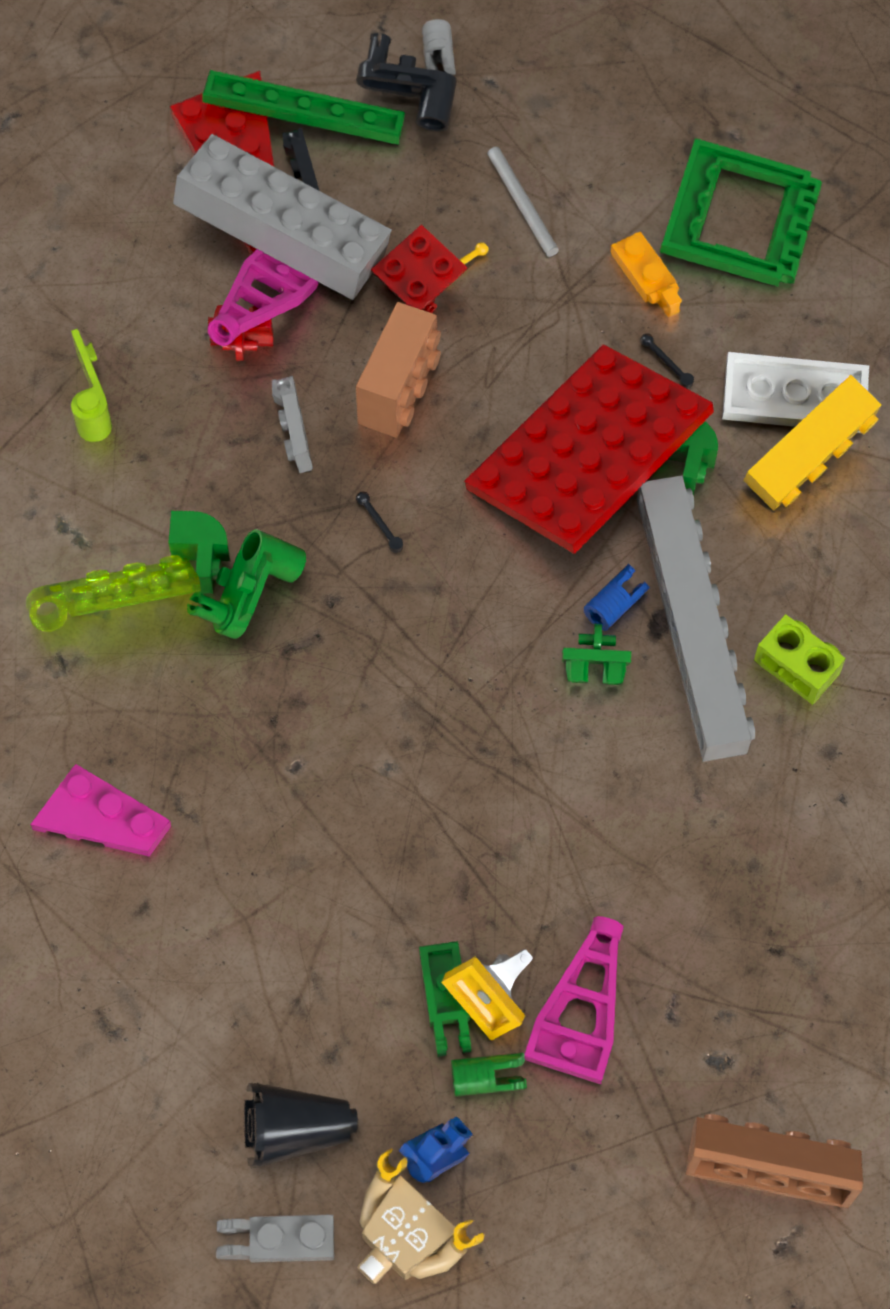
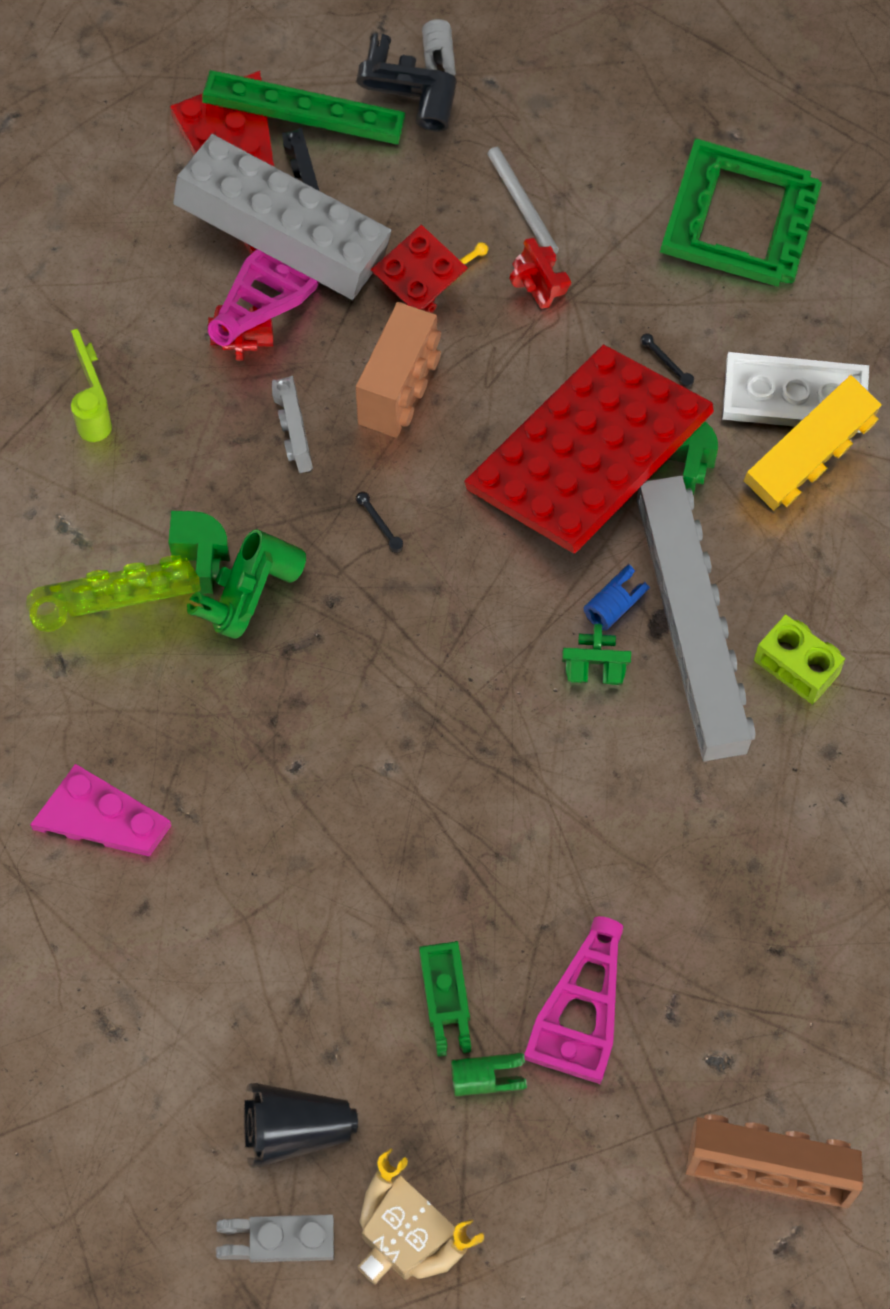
blue hips [399,1117,473,1183] -> none
yellow piece [442,949,533,1041] -> none
light orange hinge [610,231,682,317] -> none
none -> red hips [509,238,571,309]

